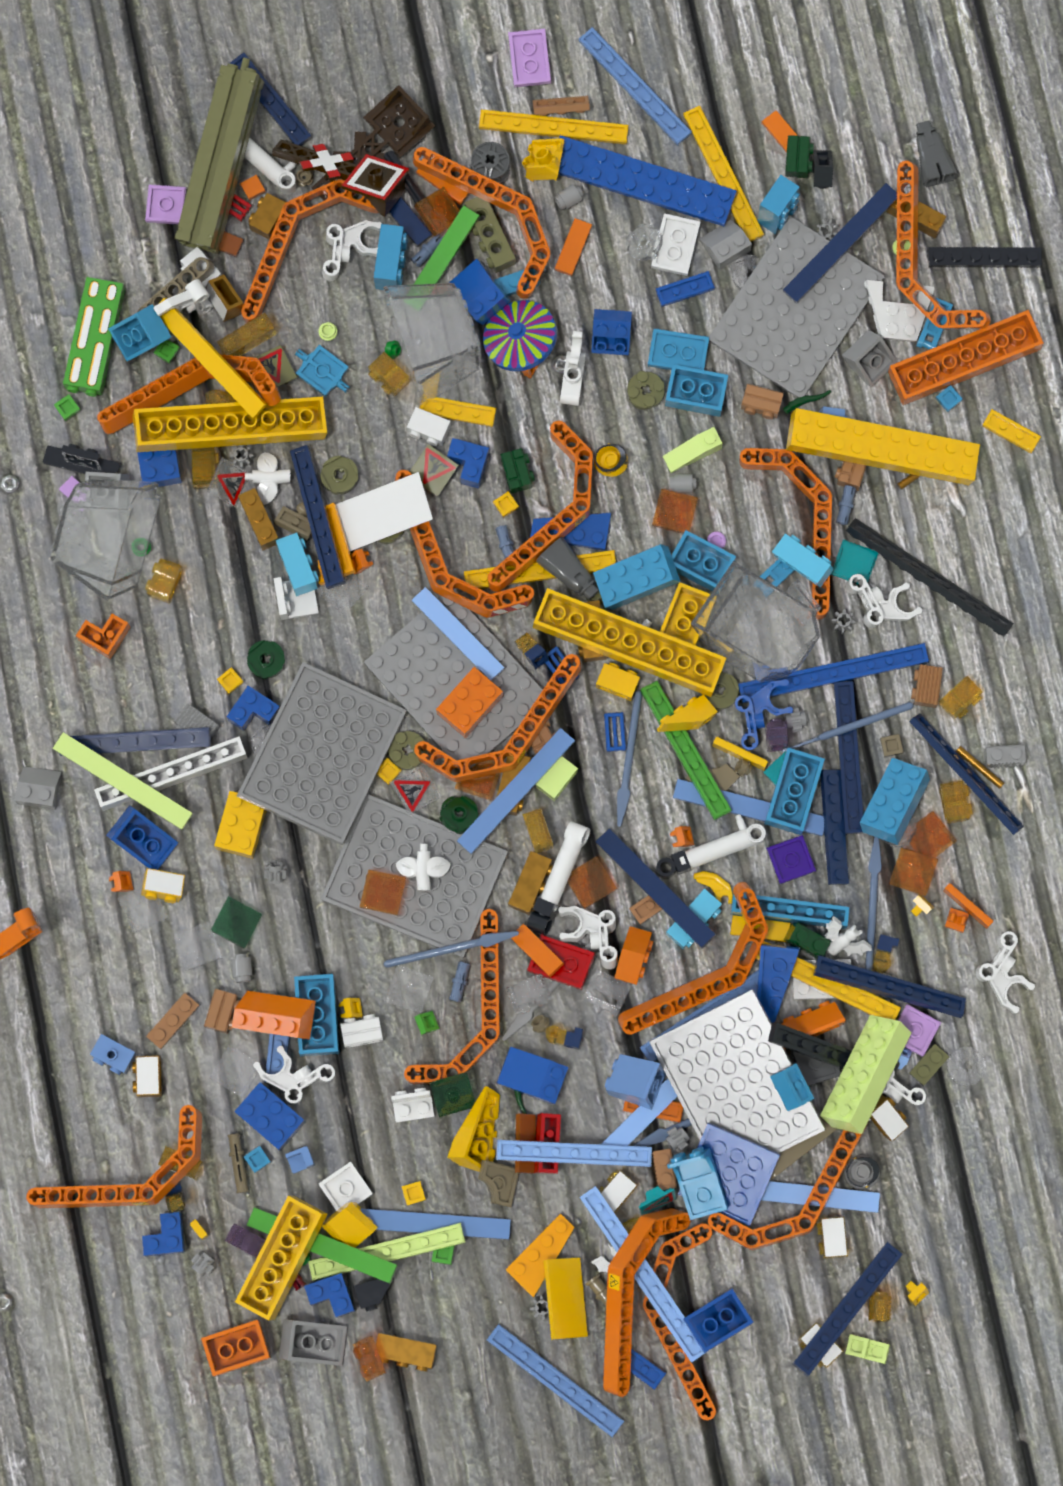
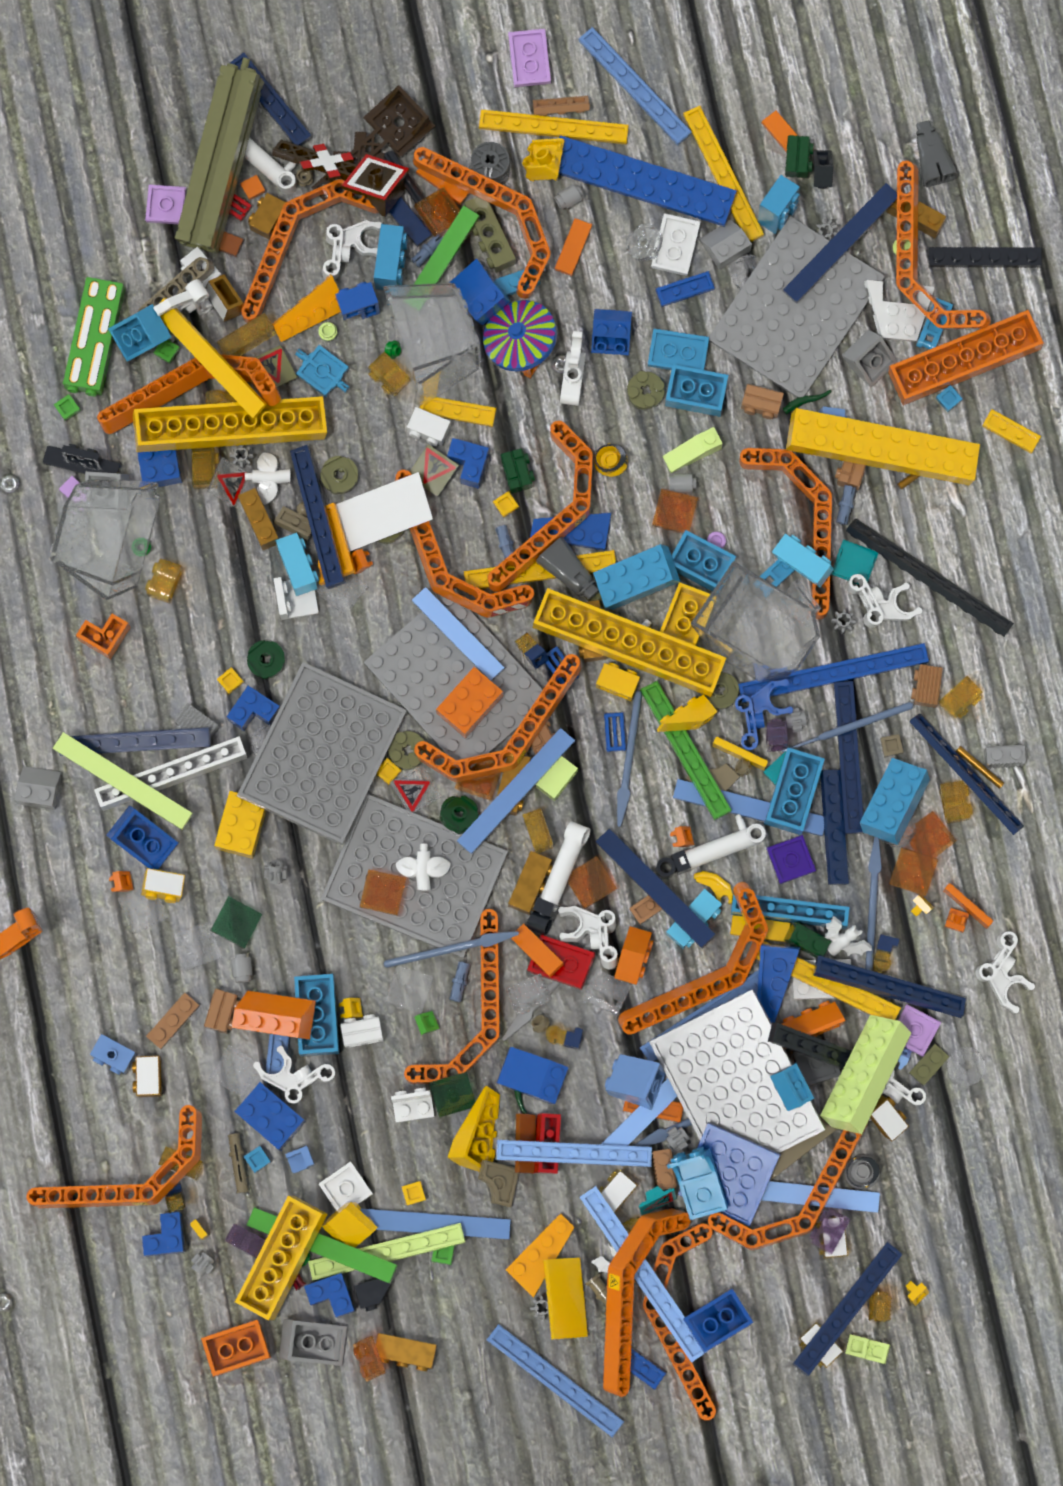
none -> light orange wing [272,274,341,342]
none -> blue brick [335,282,380,320]
none -> clear purple brick [809,1208,851,1255]

